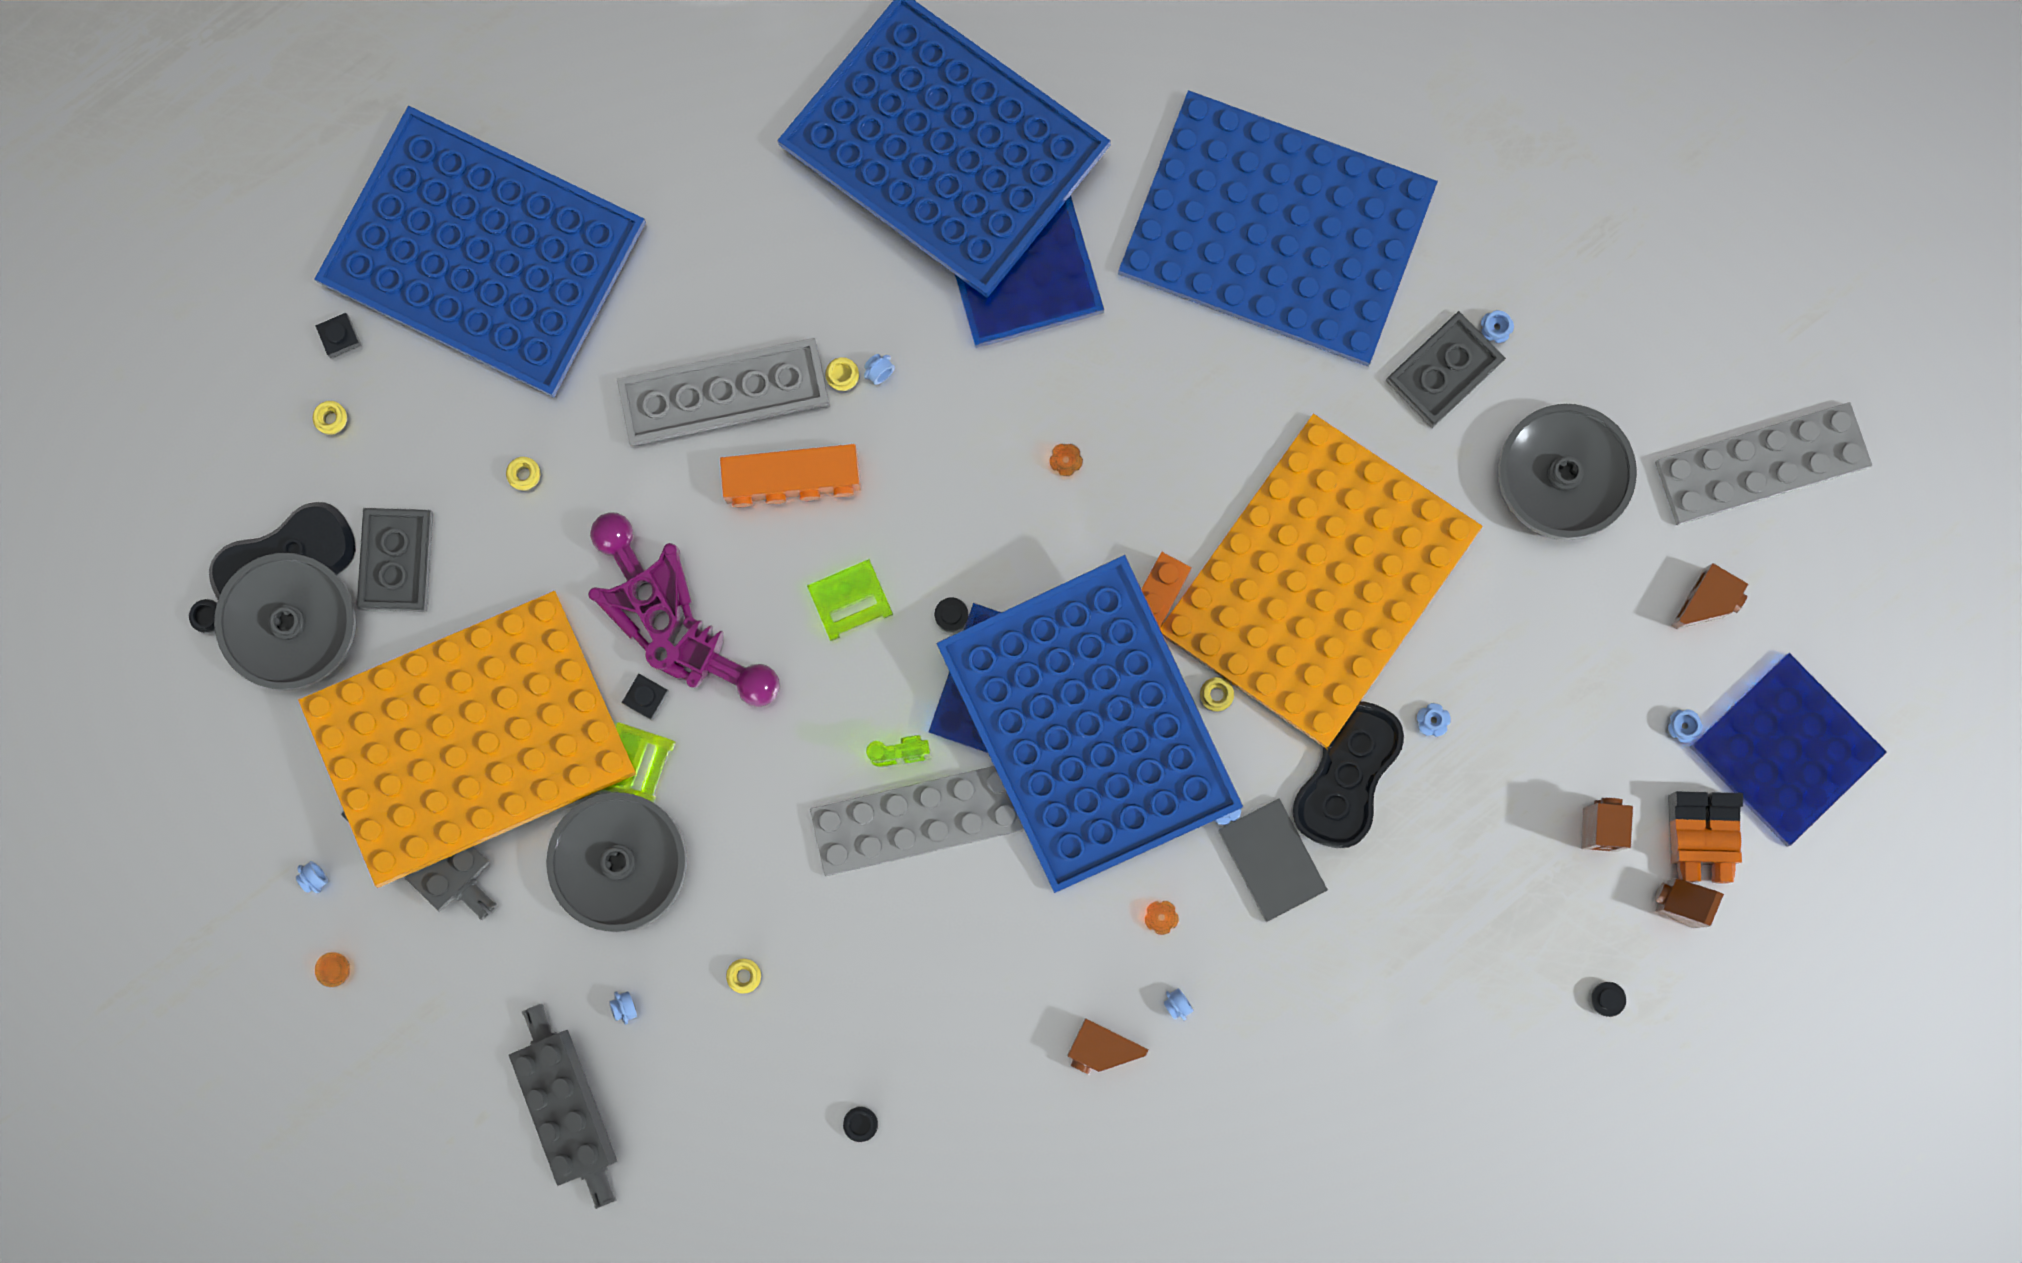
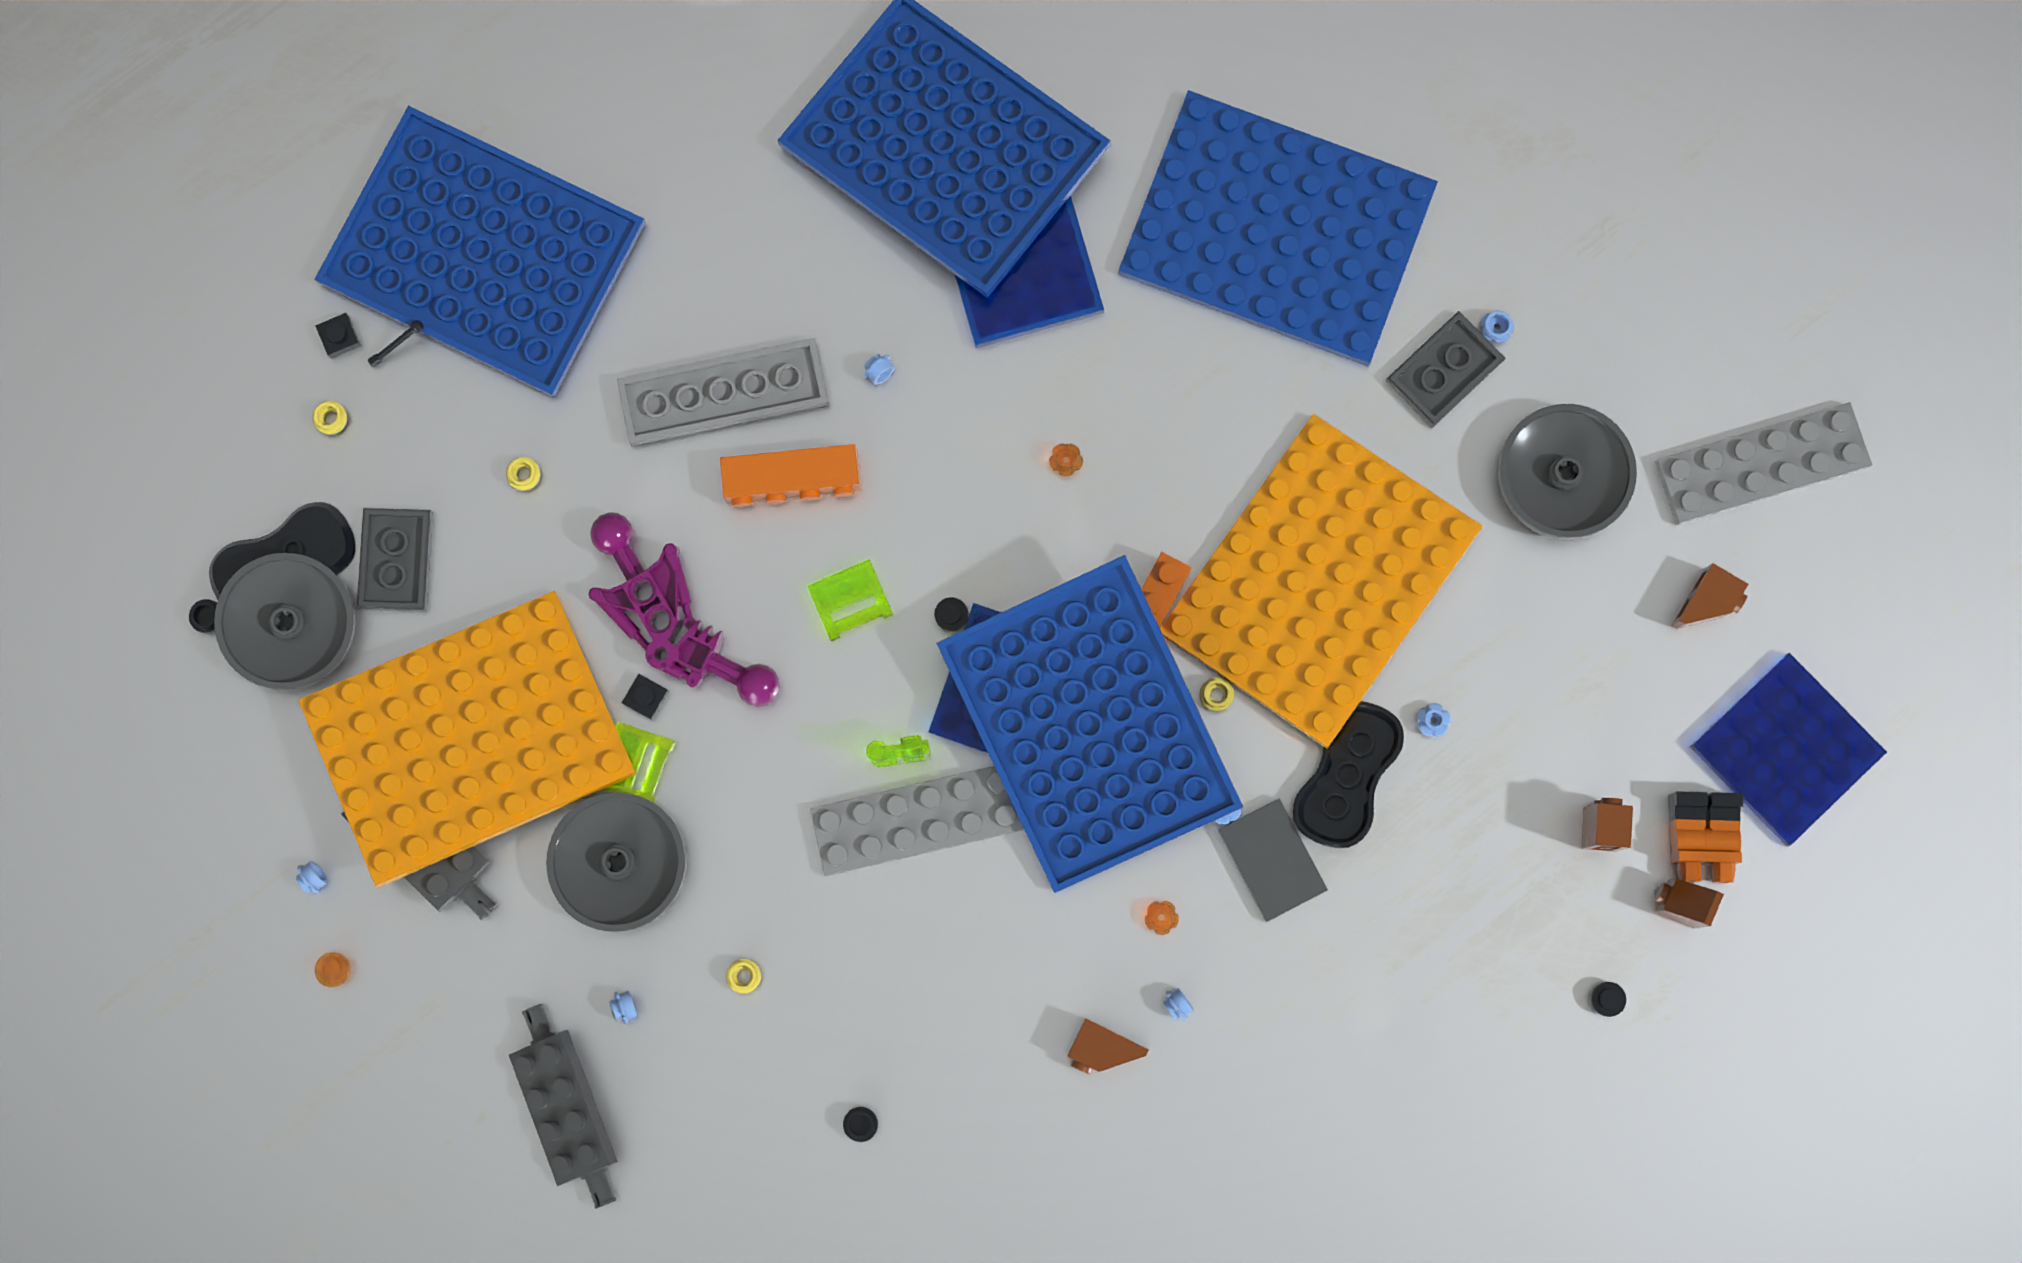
light yellow plate [825,357,859,391] -> none
light blue plate [1668,709,1702,743] -> none
none -> black hinge [367,320,423,367]

